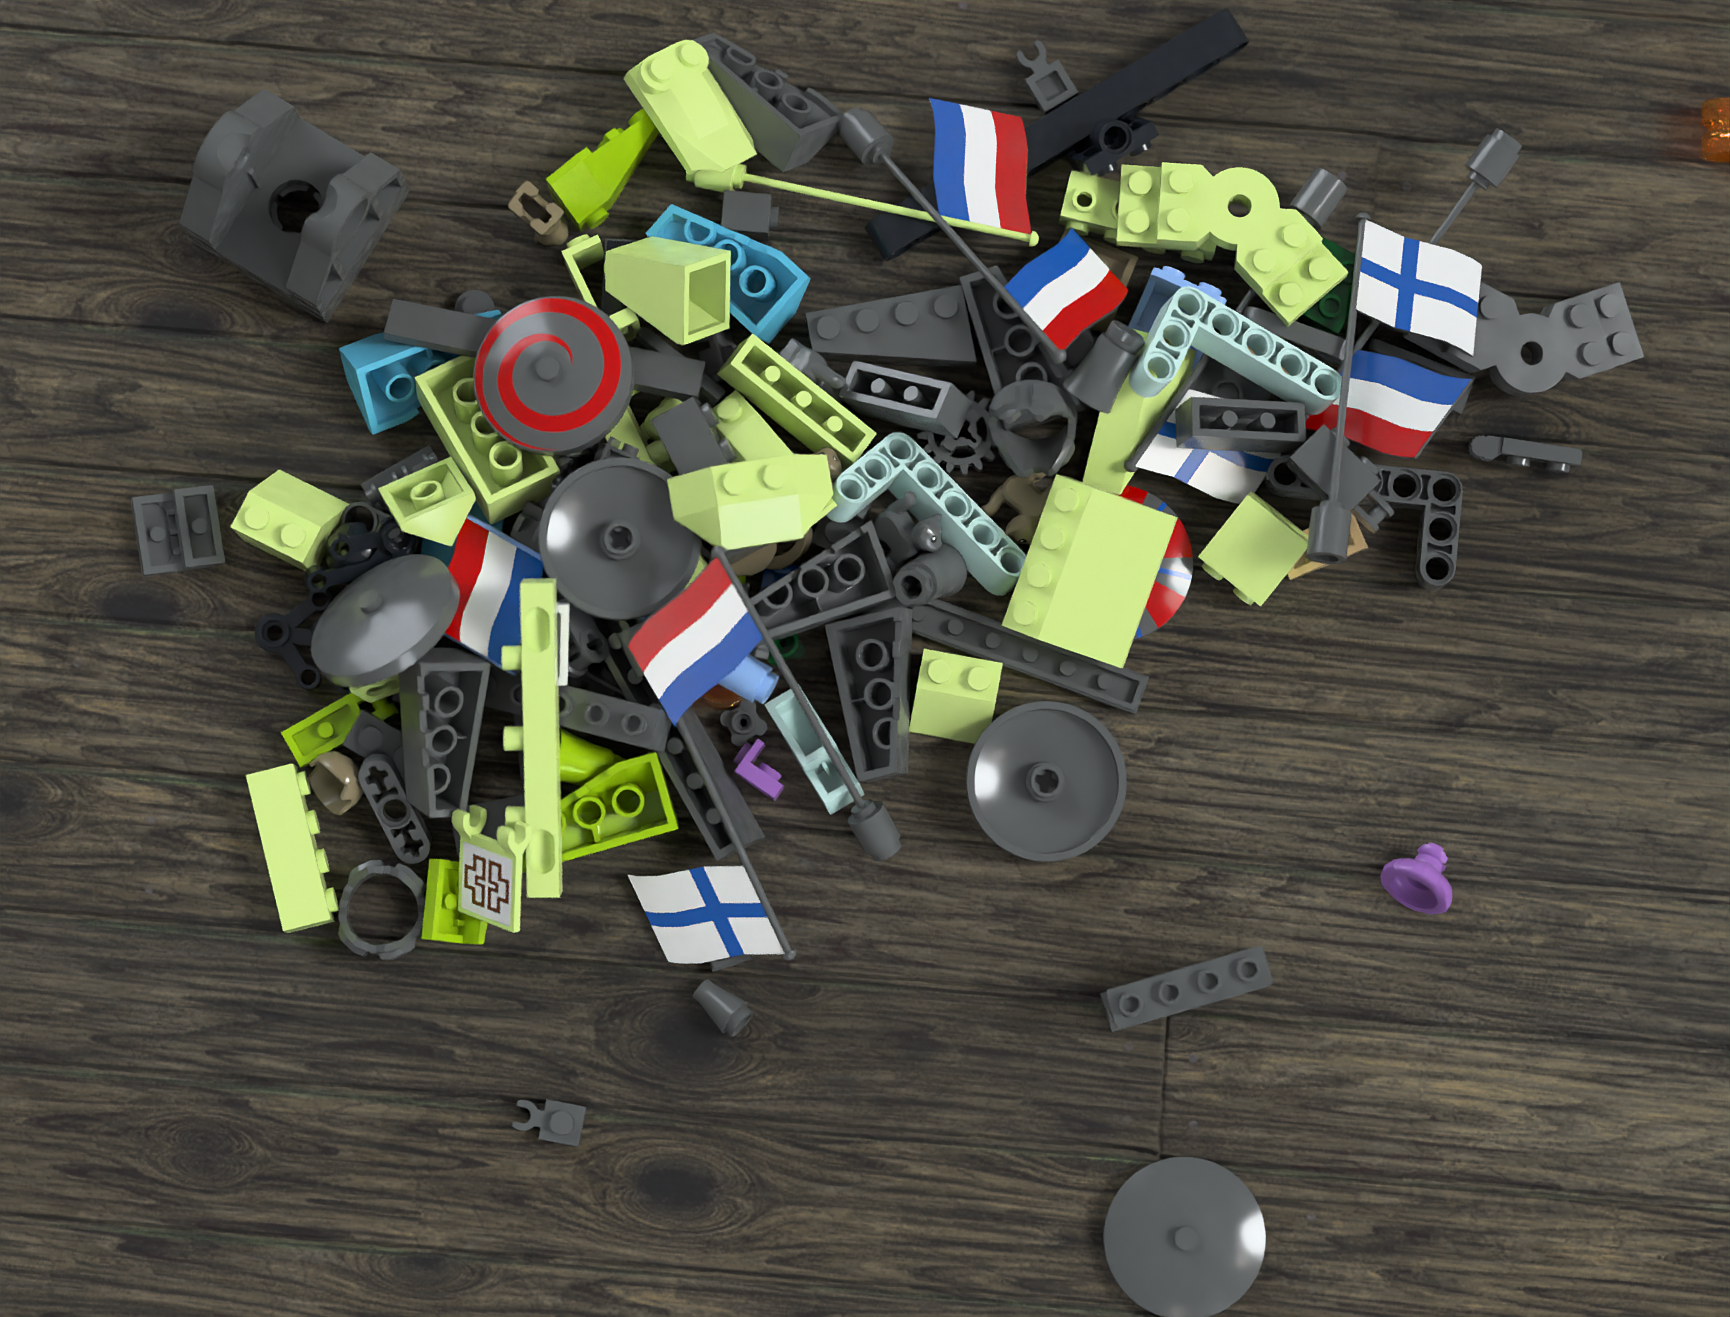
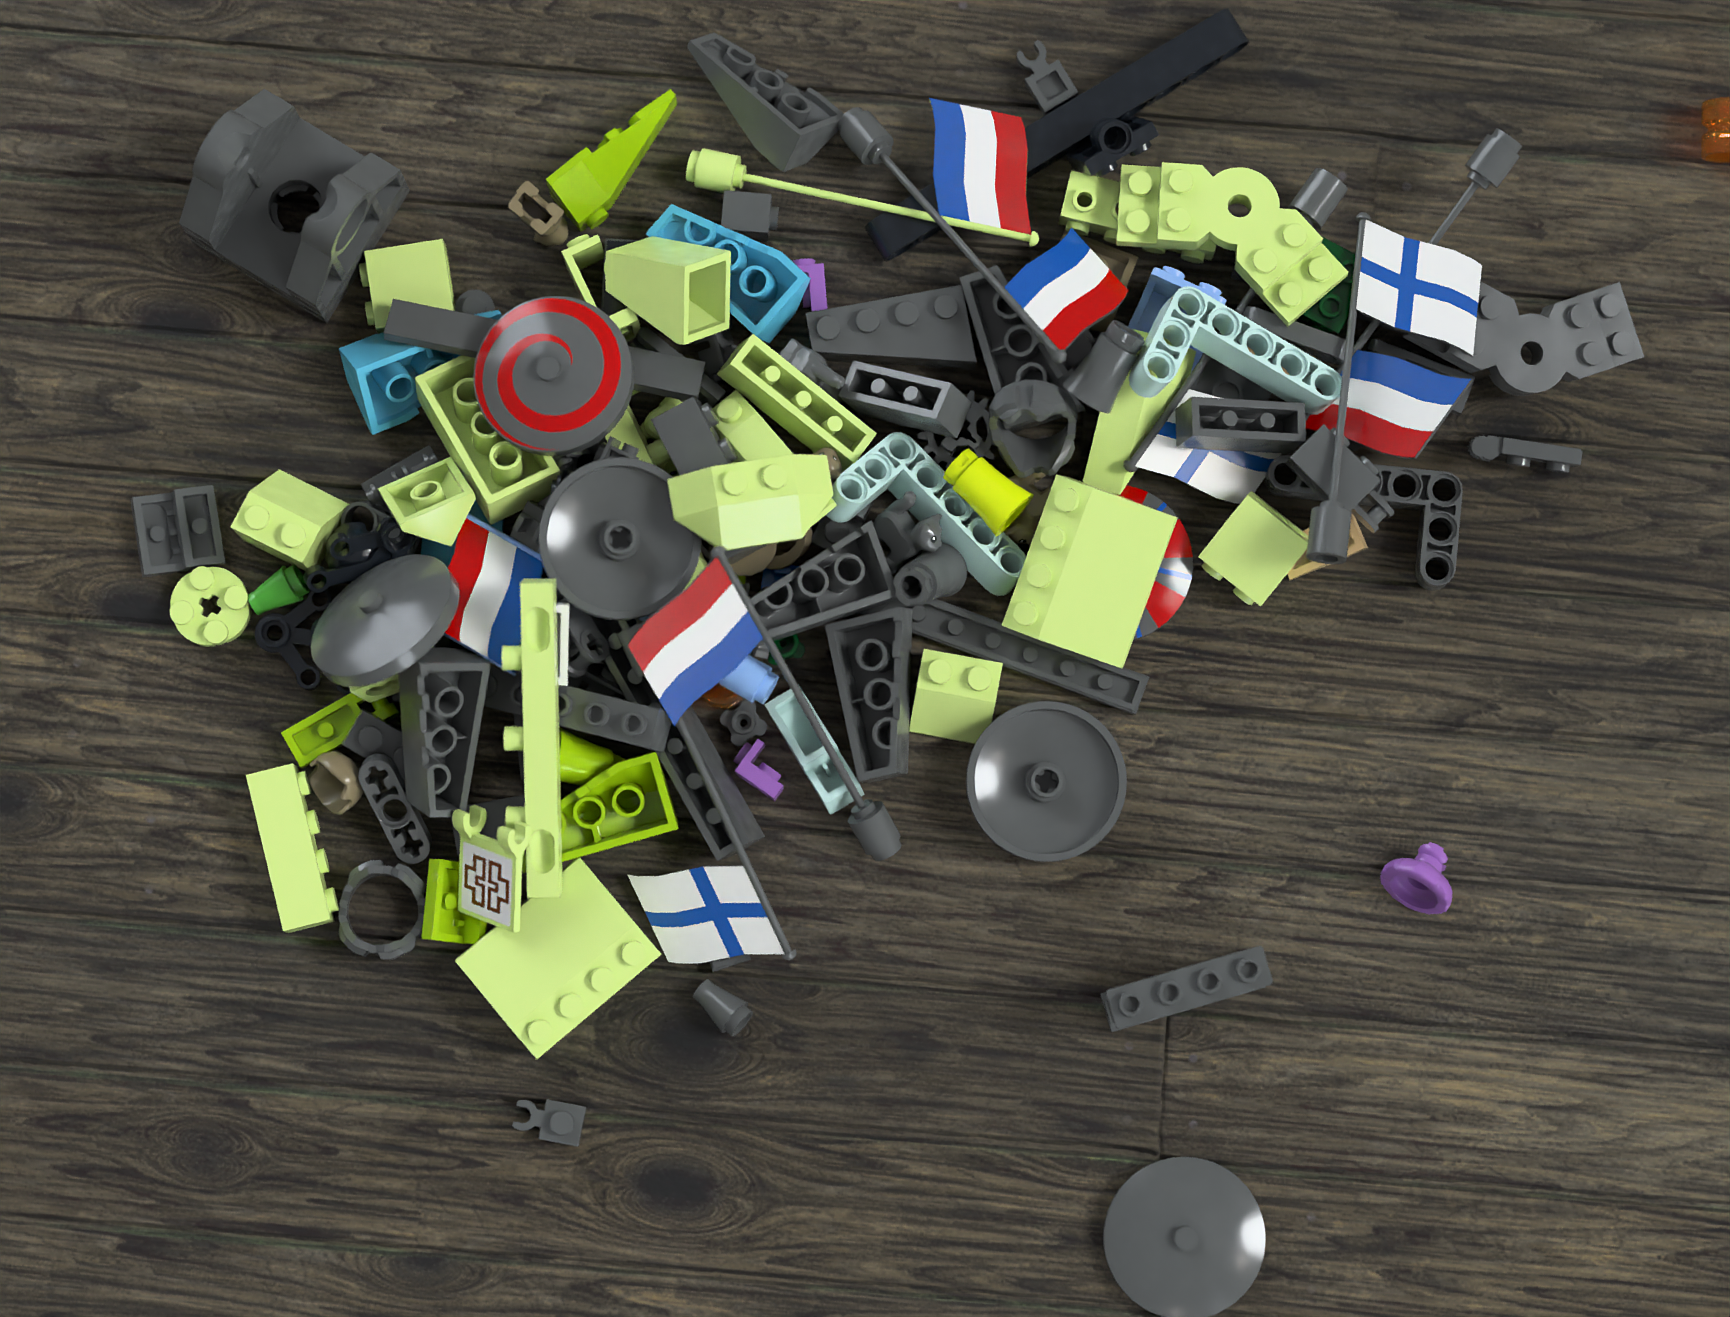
yellowish green slope [623,40,757,175] -> none
none -> yellowish green plate [170,566,251,647]
none -> bright green cone [248,564,310,615]
none -> yellowish green piece [359,239,455,333]
none -> yellowish green slope [455,857,661,1059]
none -> medium lavender bracket [793,258,827,312]
none -> neon yellow plant [943,448,1034,537]

